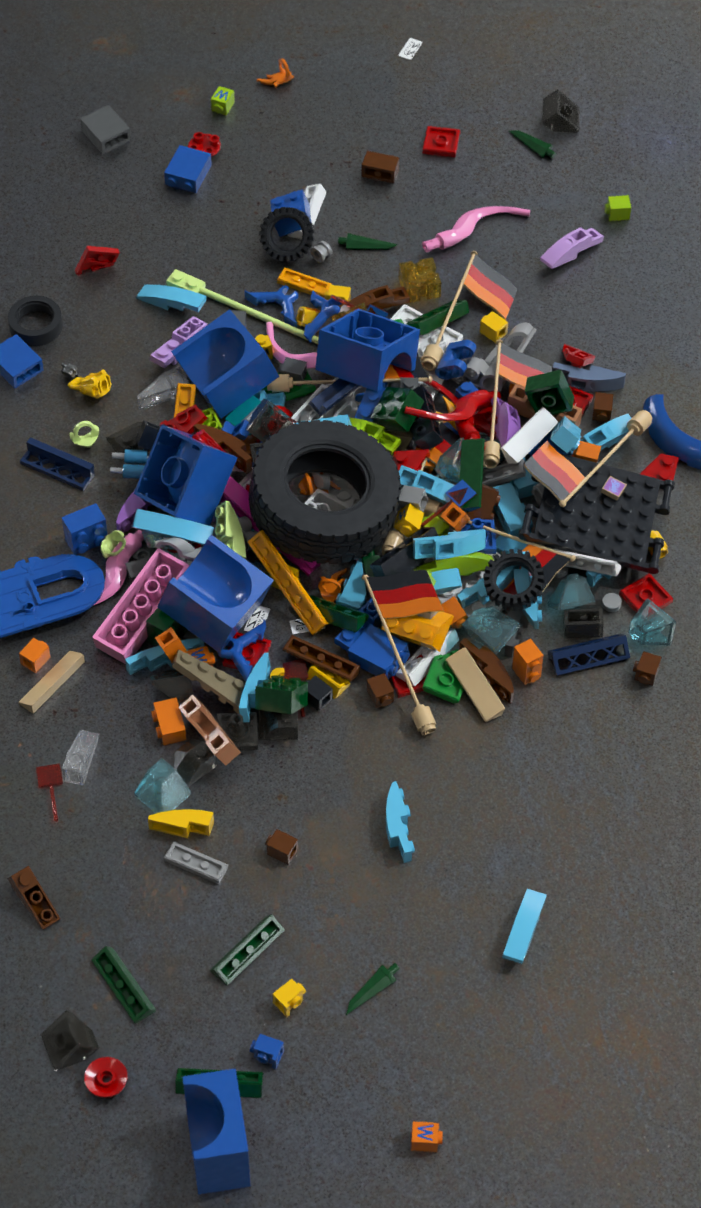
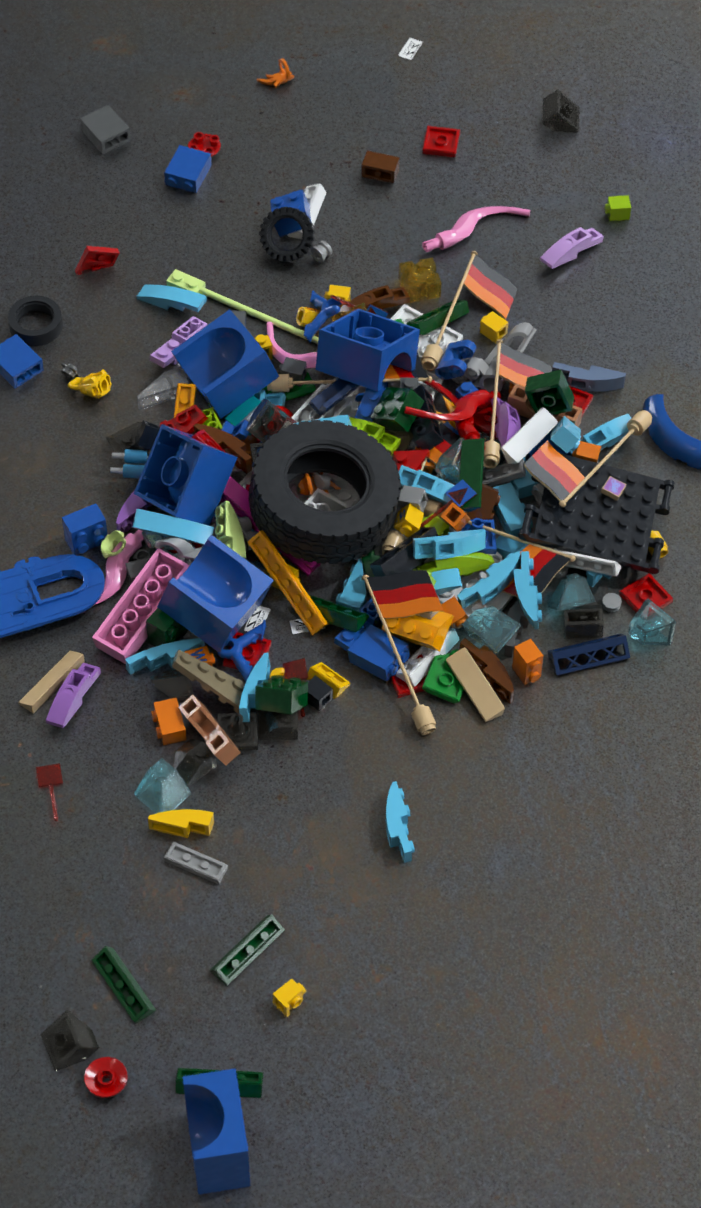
reddish brown slope [7,865,60,930] -> none
orange brick [19,638,51,673] -> none
dark blue fence [20,437,95,491] -> none
clear slope [62,730,100,785] -> none
yellowish green piece [69,421,99,448] -> none
orange brick [155,627,188,663] -> none
lime brick [211,86,235,116] -> none
blue piece [245,285,299,328] -> none
blue brick [250,1034,284,1069] -> none
reddish brown brick [265,829,298,865] -> none
light orange tile [277,267,332,298] -> none
reddish brown slope [282,635,360,682] -> none
orange piece [318,568,347,603] -> none
dark green bar [338,233,398,250] -> none
dark green bar [346,963,400,1015] -> none
reddish brown brick [367,673,394,708] -> none
orange brick [411,1121,443,1152] -> none
black tyre [483,549,545,611] -> none
medium azure slope [502,889,547,964] -> none
dark green bar [509,130,556,159] -> none
red wing [562,344,596,368] -> none
reddish brown brick [592,392,614,422] -> none
reddish brown brick [633,651,662,686] -> none
red wing [640,453,679,481] -> none
none -> medium lavender slope [46,663,101,728]

